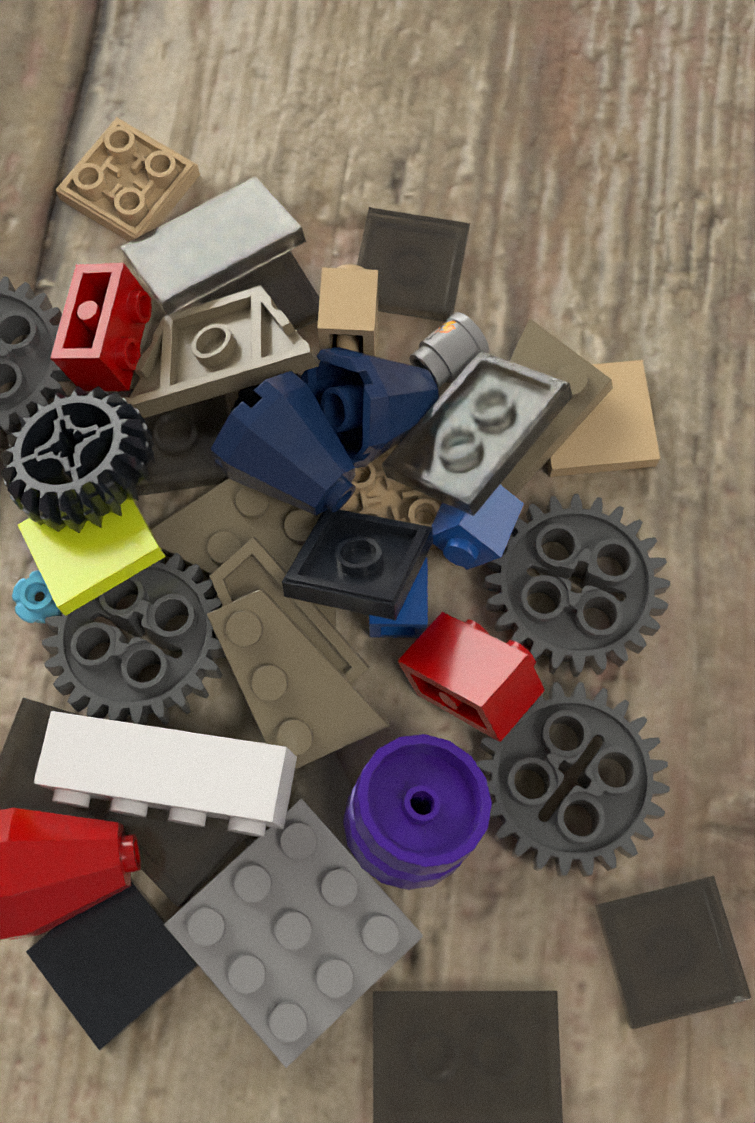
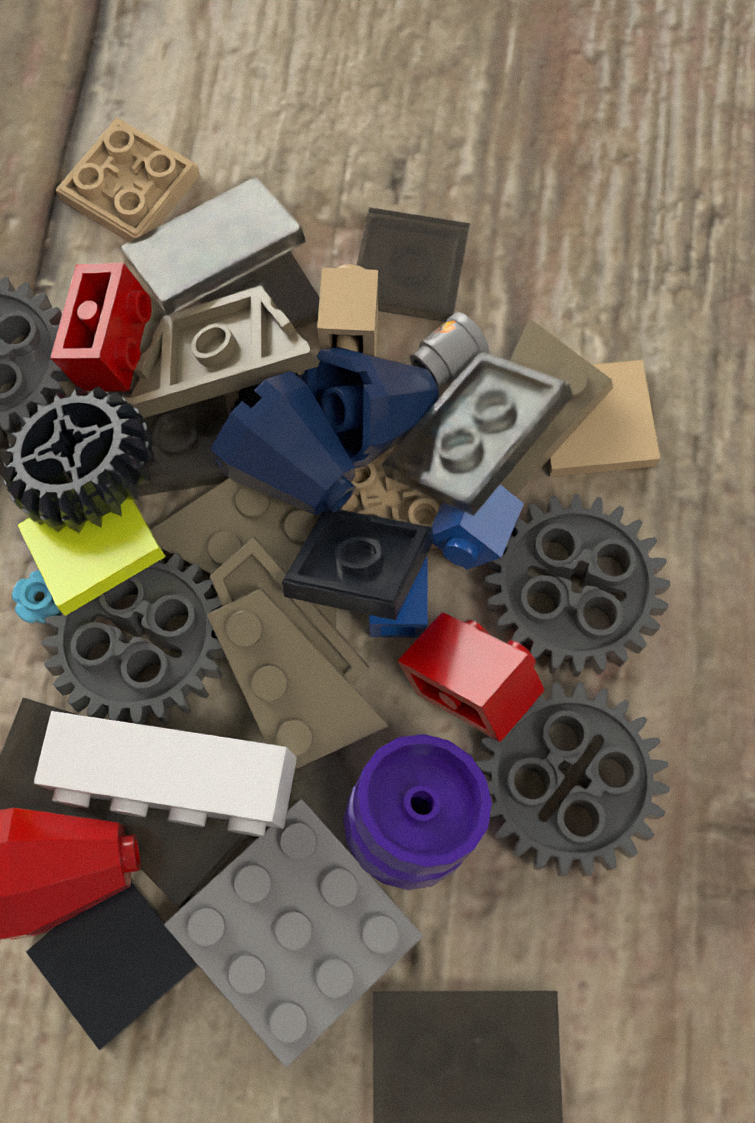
clear smoke tile [595,876,752,1029] -> none

